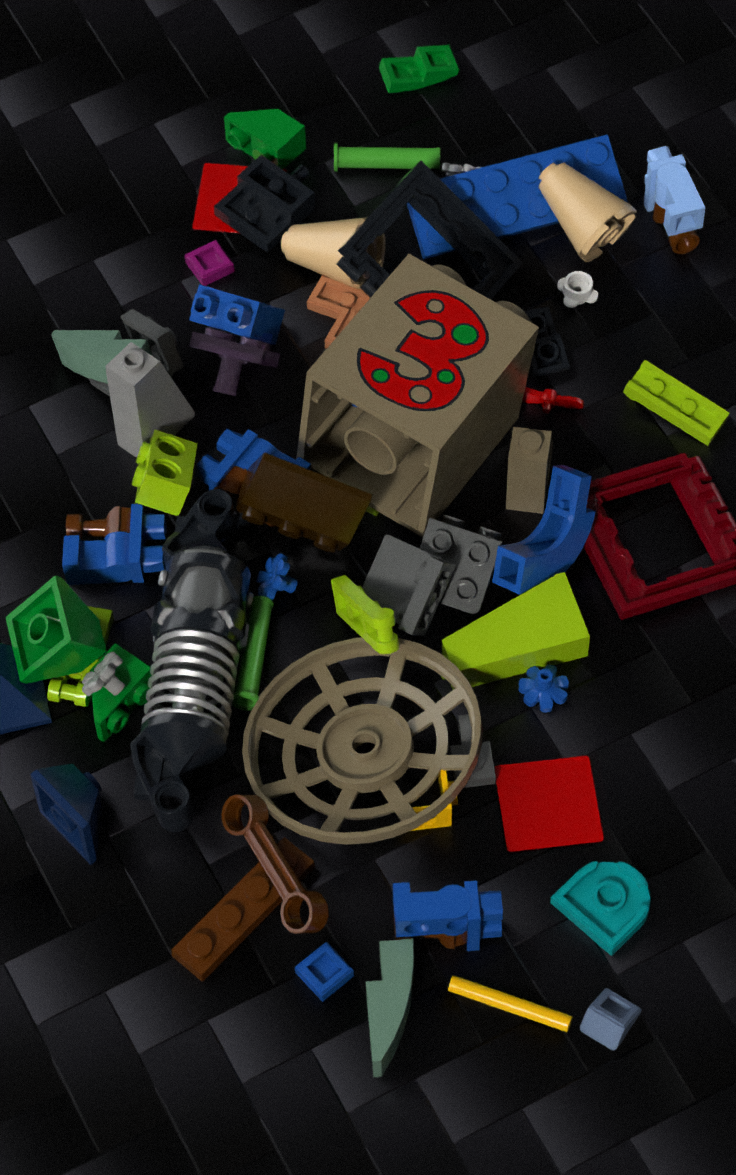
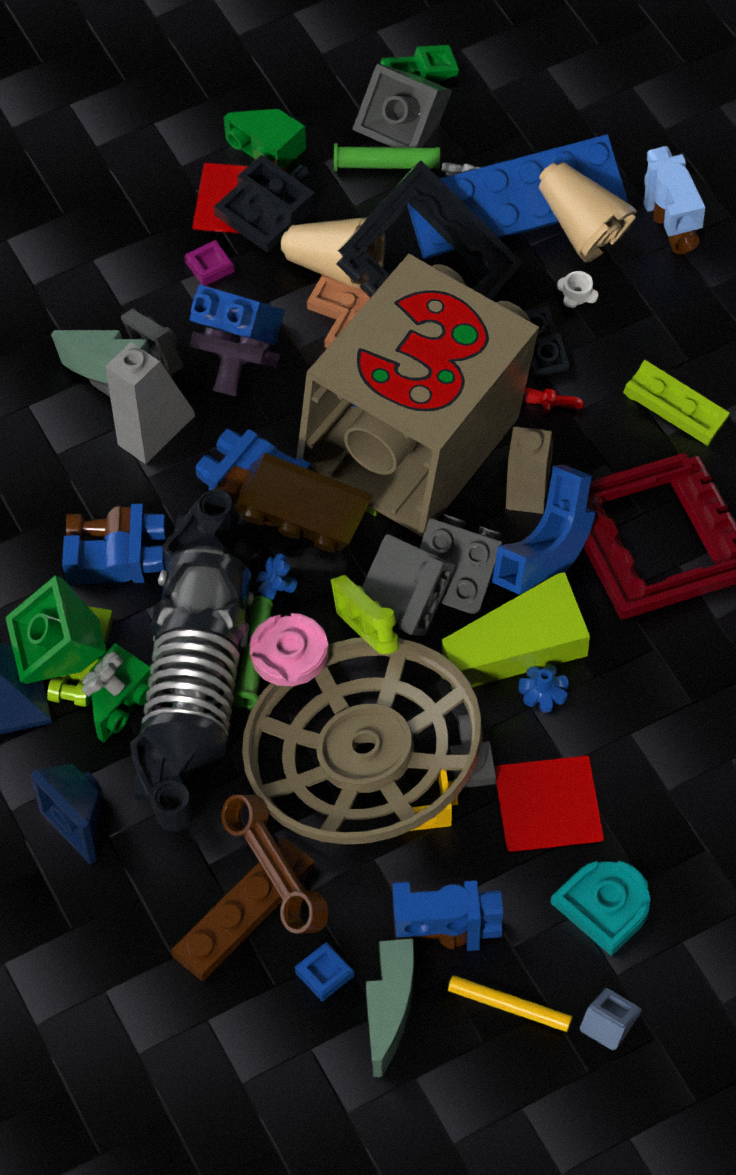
lime brick [132,429,198,516] -> none
none -> bright pink tile [250,613,329,686]
none -> dark grey slope [353,64,452,148]

